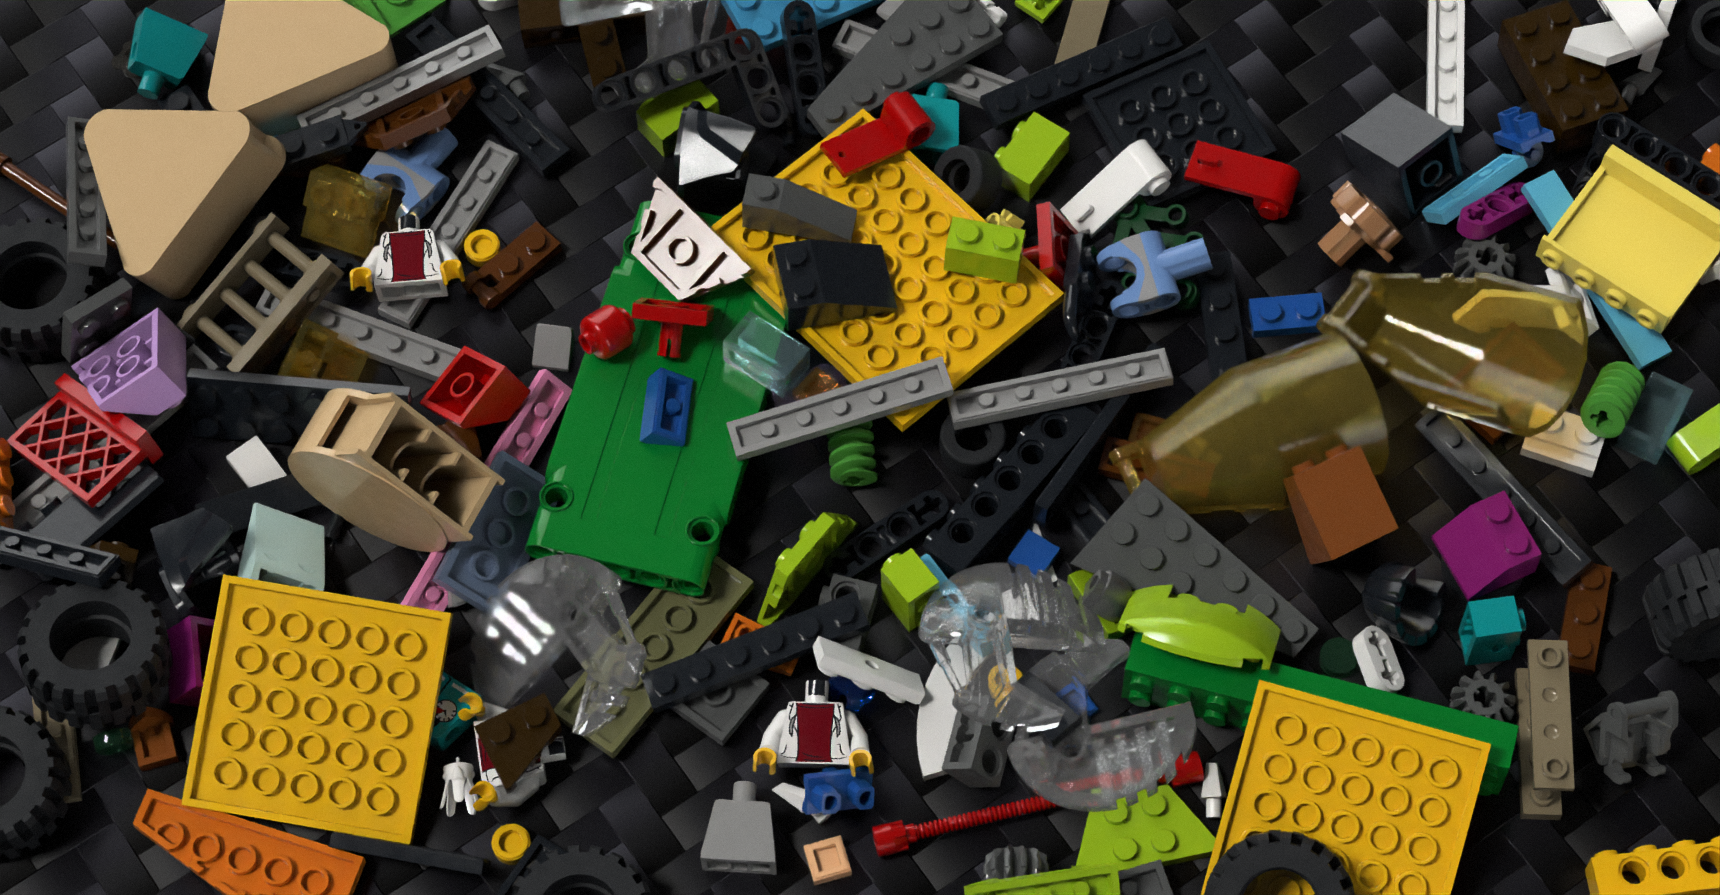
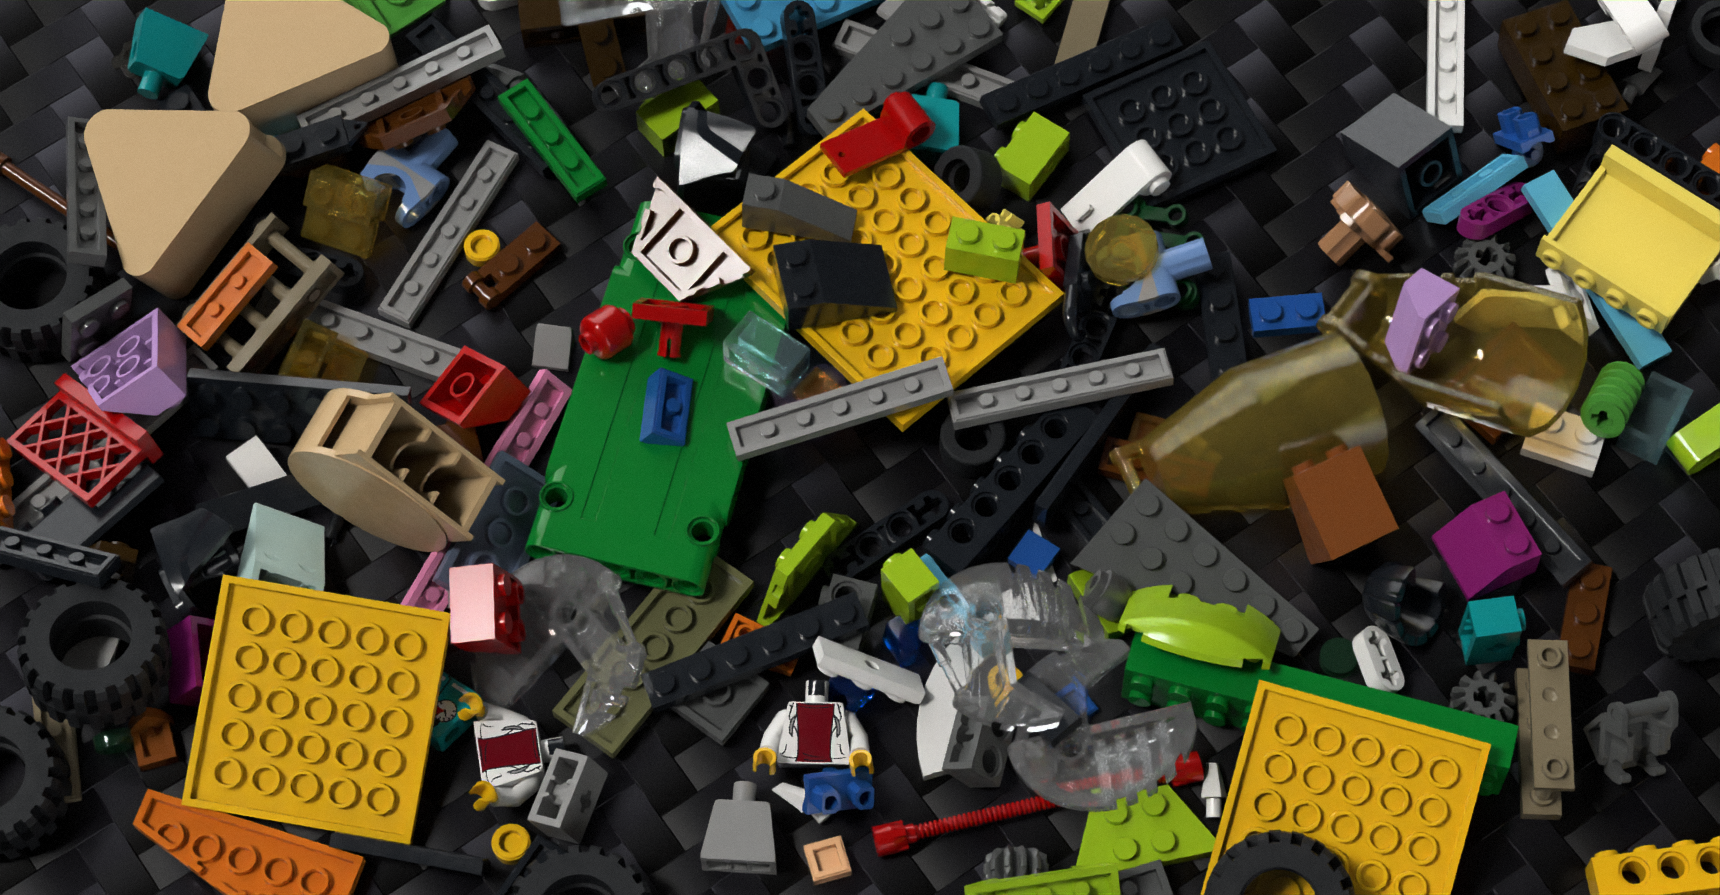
torso [350,215,465,302] -> none
white piece [440,757,478,817] -> none
dark brown wing [474,692,562,794] -> none
bright green piece [827,420,877,487] -> none
red door [1184,140,1301,220] -> none
none -> orange plate [177,242,278,351]
none -> slope [449,563,526,654]
none -> green tile [498,78,607,204]
none -> light grey brick [527,748,608,844]
none -> clear blue tile [882,615,929,668]
none -> clear yellow tile [1085,214,1159,286]
none -> lavender slope [1384,268,1460,378]

